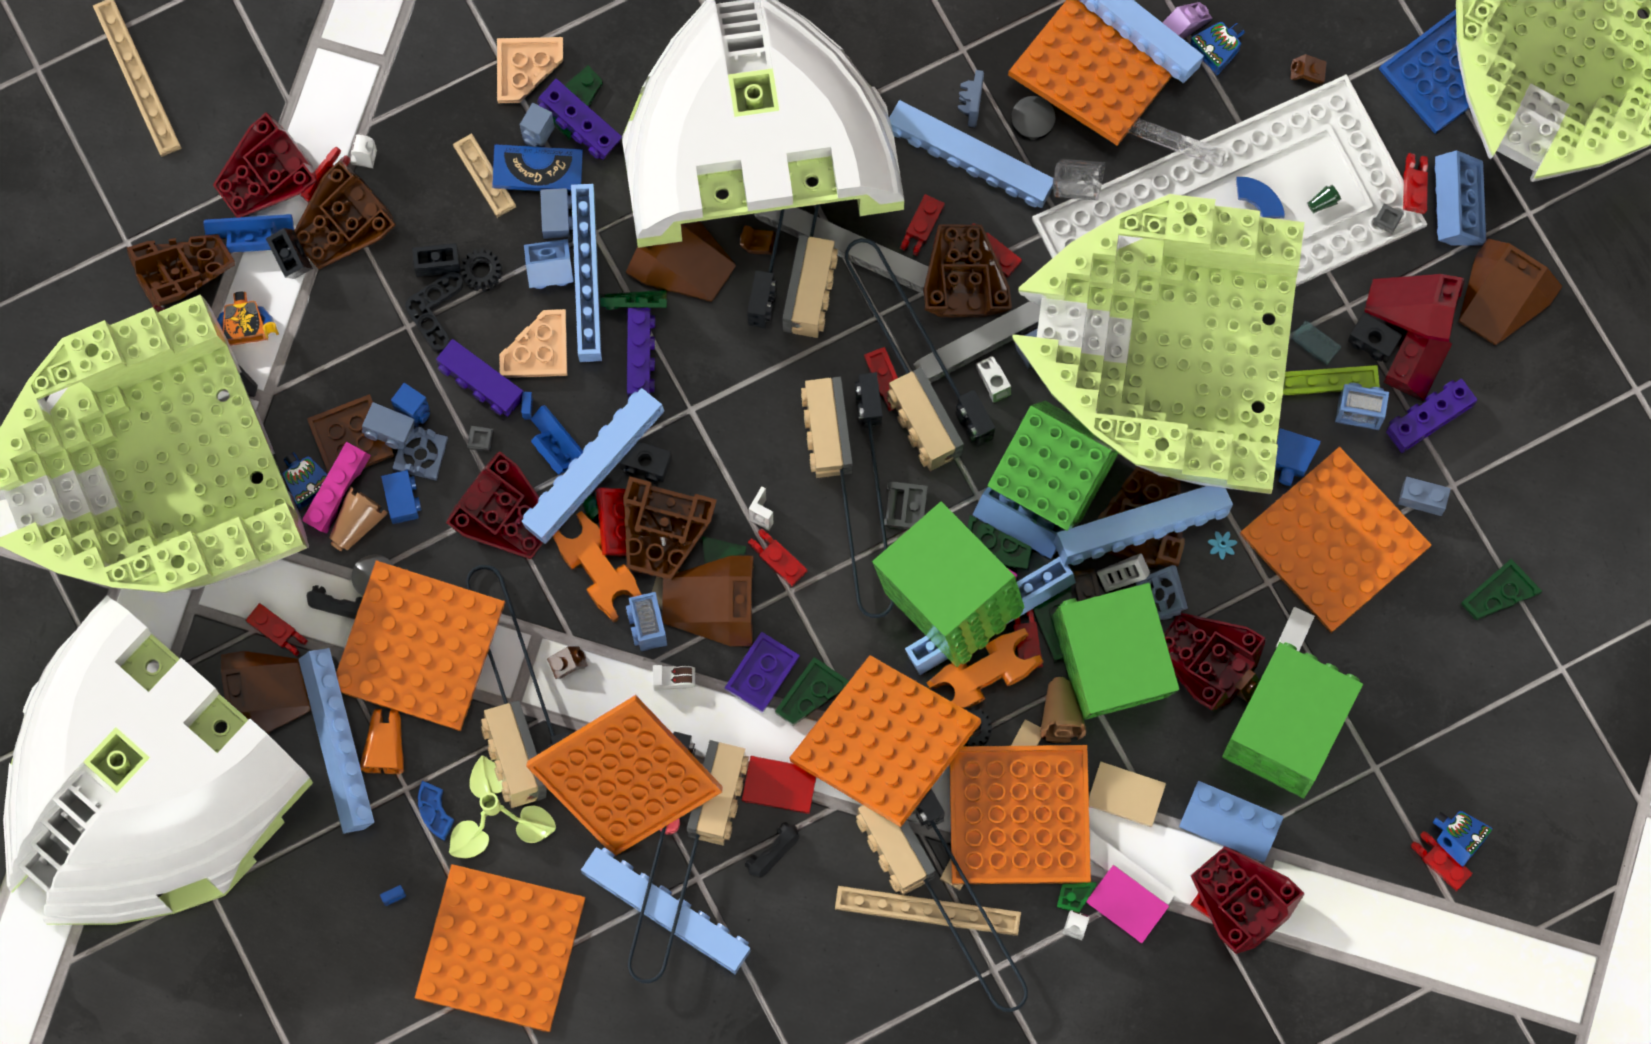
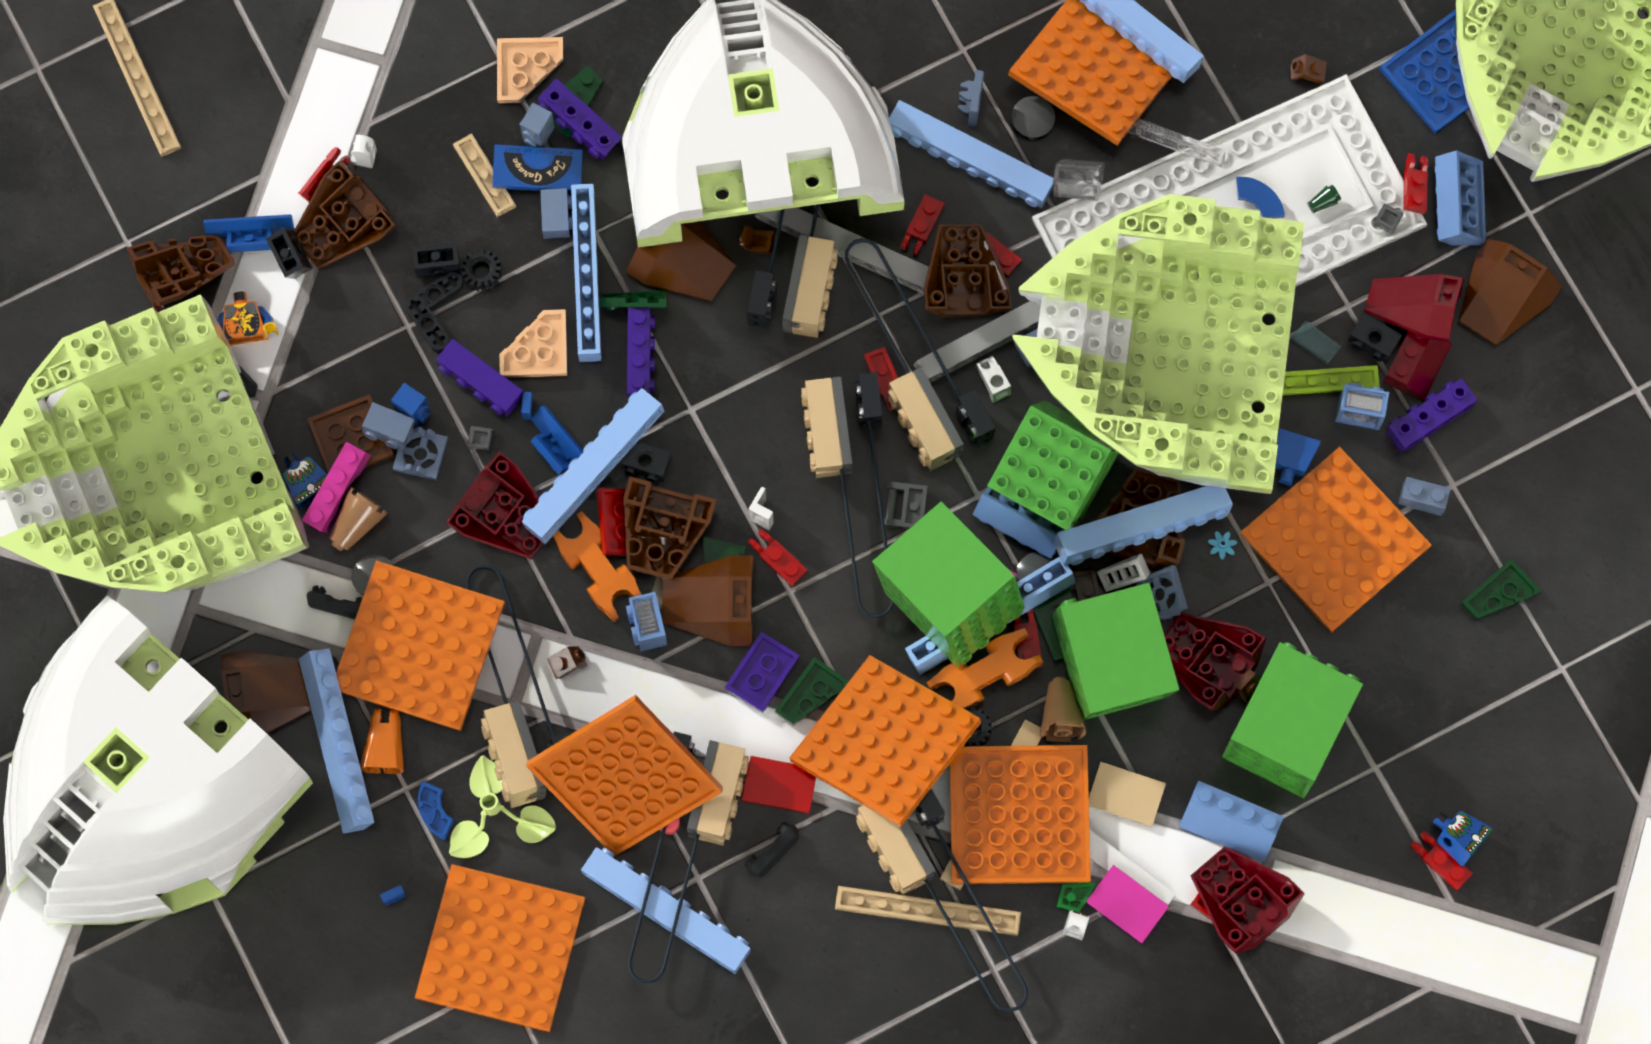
dark red wedge [213,112,317,218] -> none
red hinge [245,603,308,656] -> none
blue brick [381,470,422,524] -> none
medium blue slope [524,239,574,289] -> none
dark green cone [582,493,599,522] -> none
white leg [653,665,695,690] -> none
dark green wing [967,515,1033,571] -> none
lavender slope [1162,2,1213,38] -> none
torso [1190,22,1245,76] -> none
white tile [1275,607,1315,651] -> none

